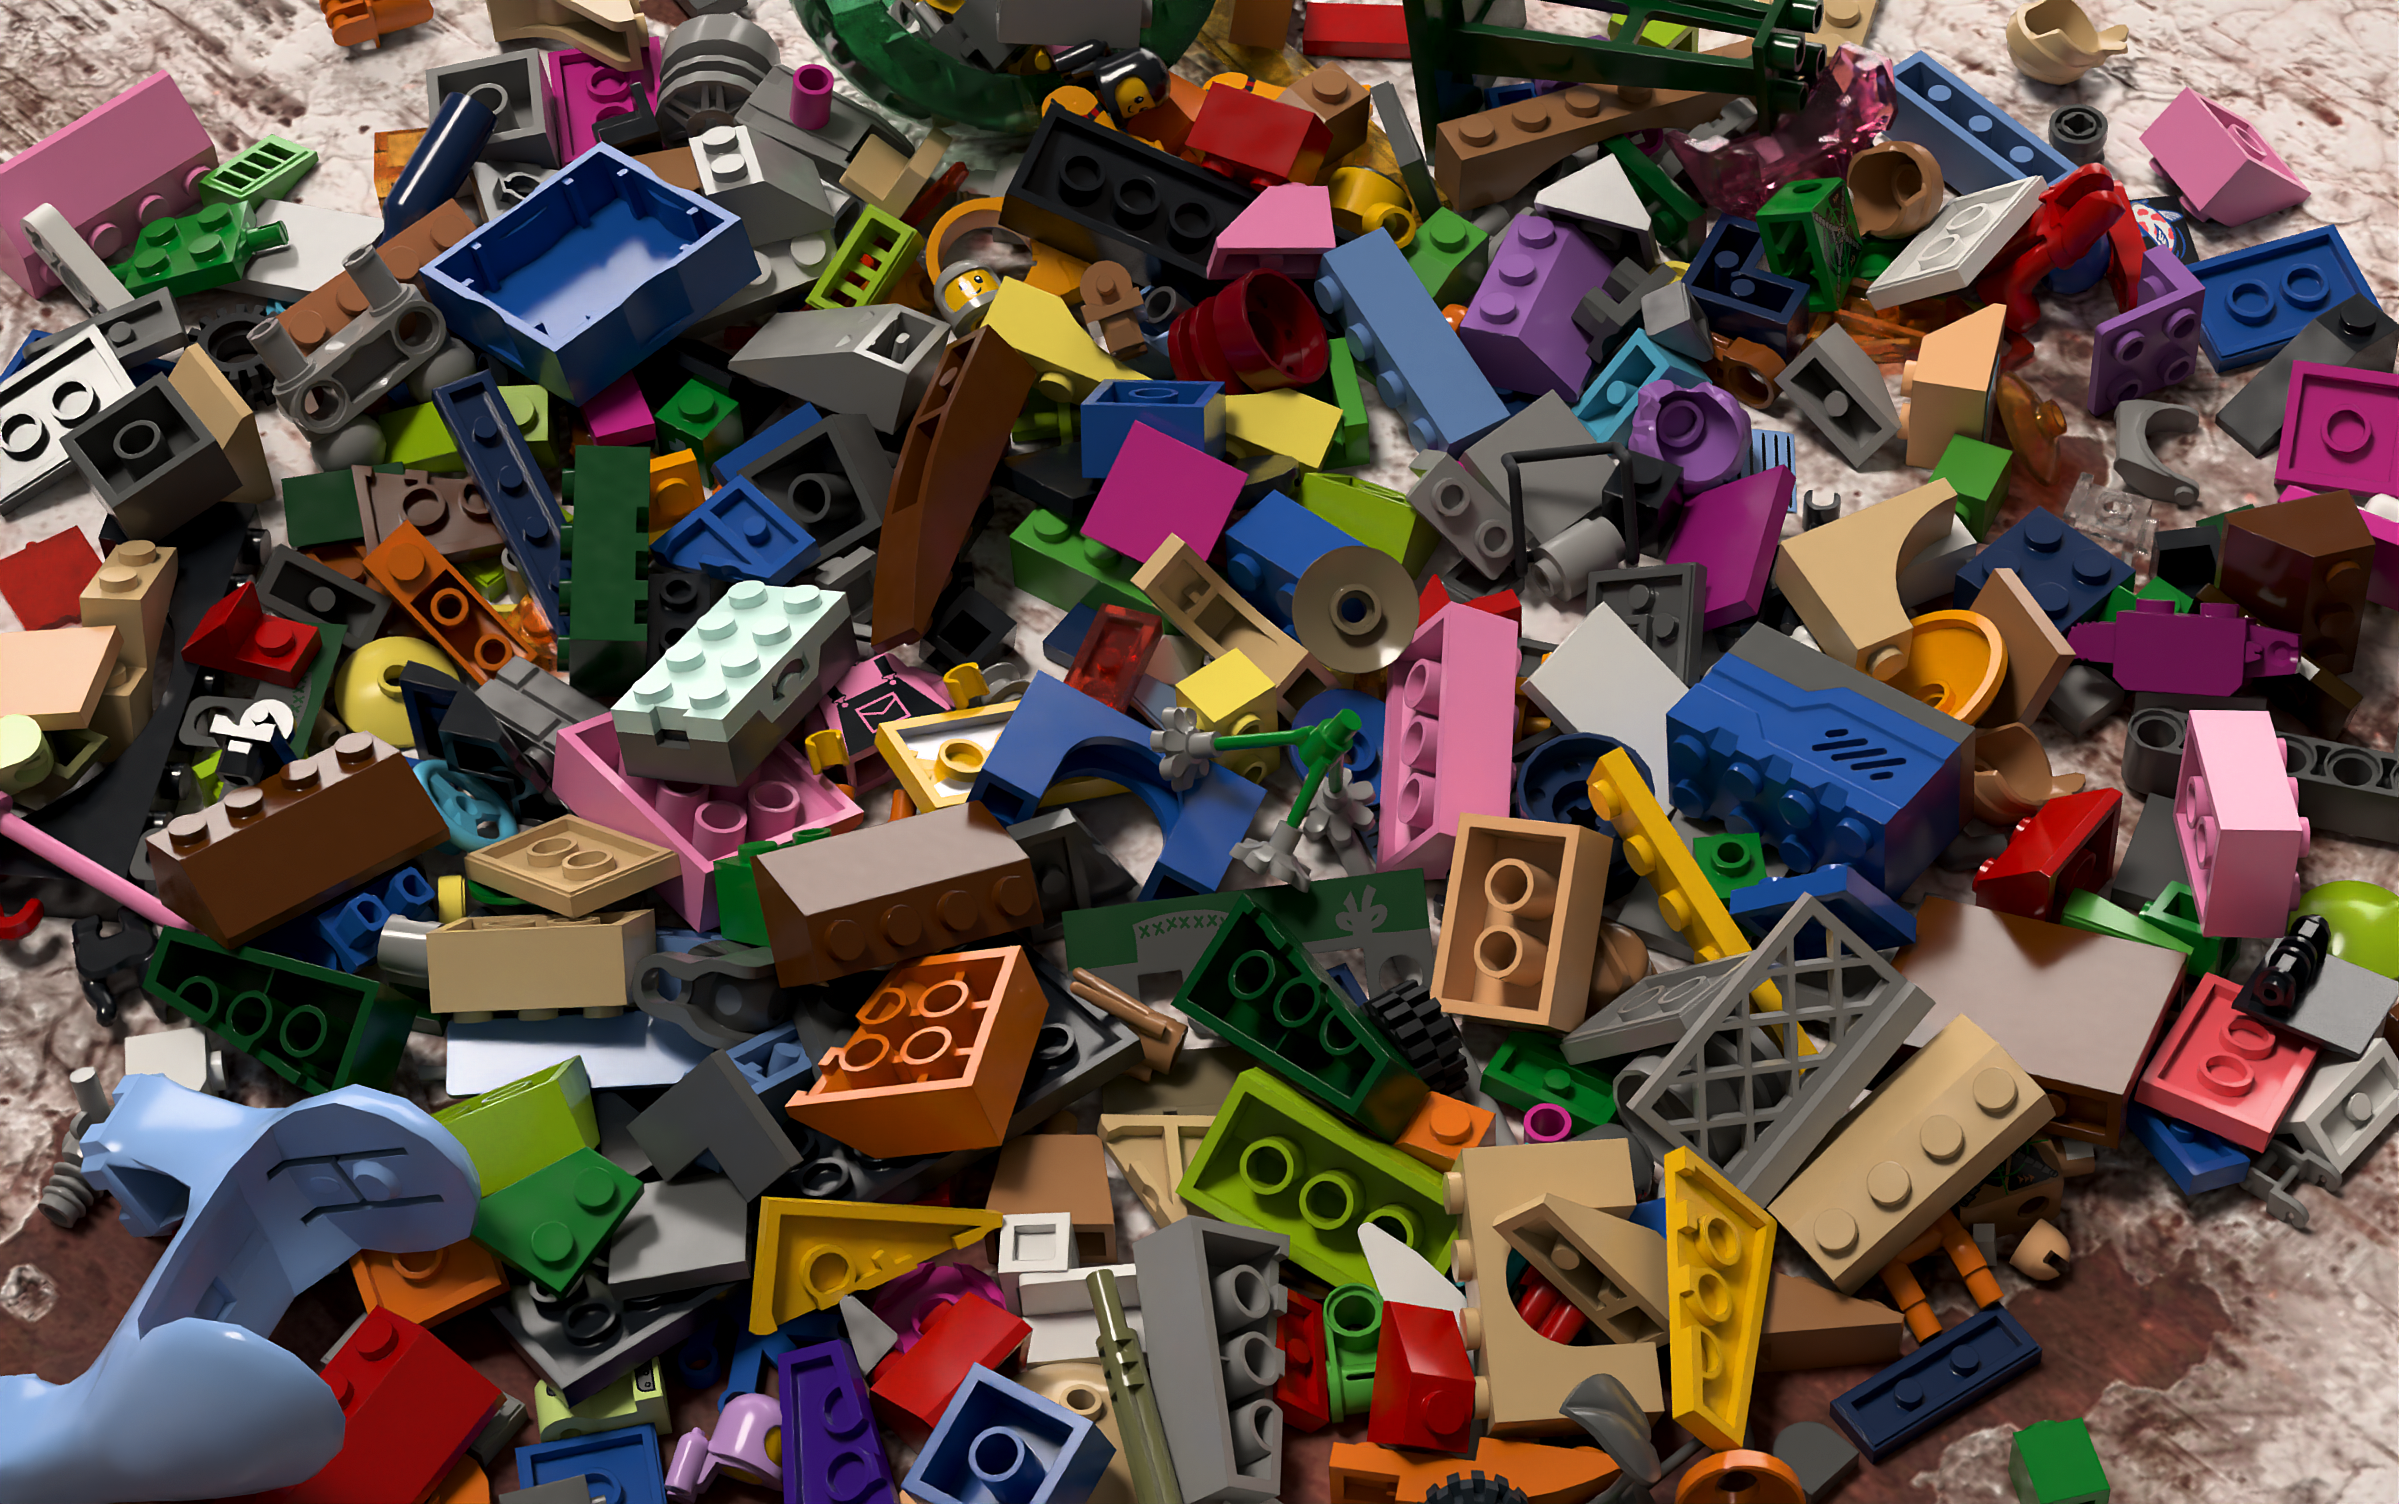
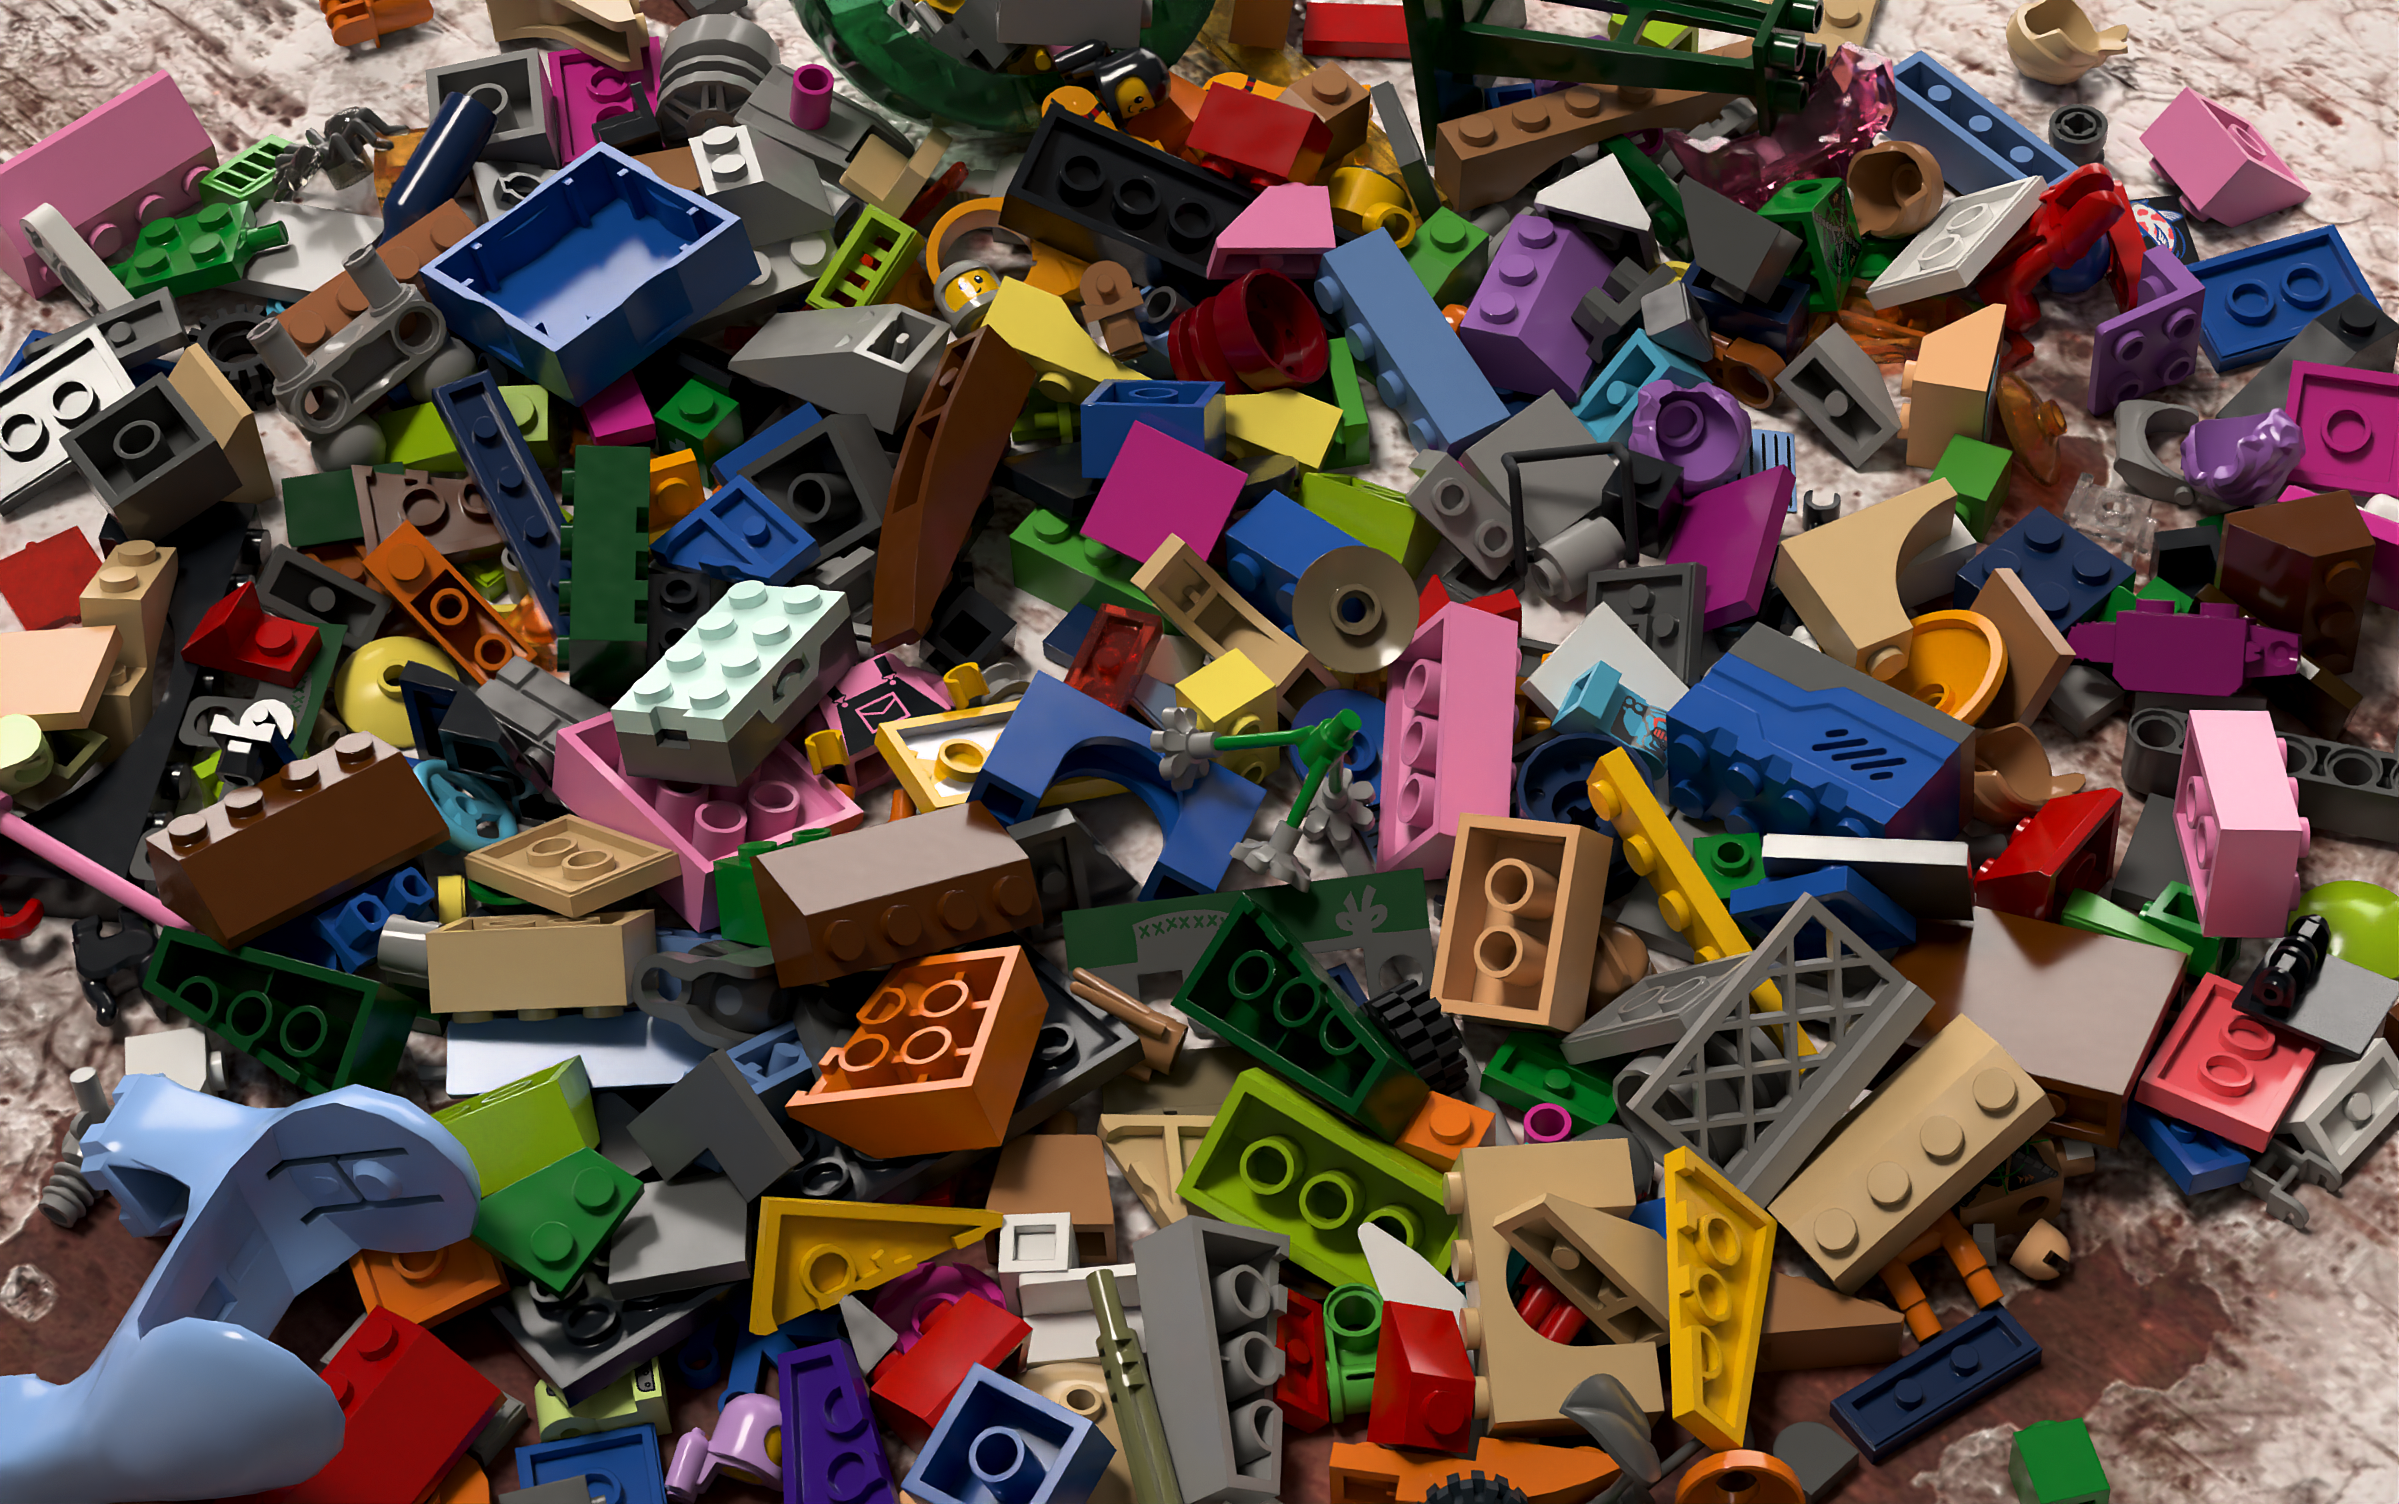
none -> animal [272,106,411,203]
none -> medium azure leg [1551,660,1668,780]
none -> dark grey slope [1678,175,1803,304]
none -> dark grey tile [1762,834,1975,921]
none -> medium lavender hair [2180,408,2306,506]

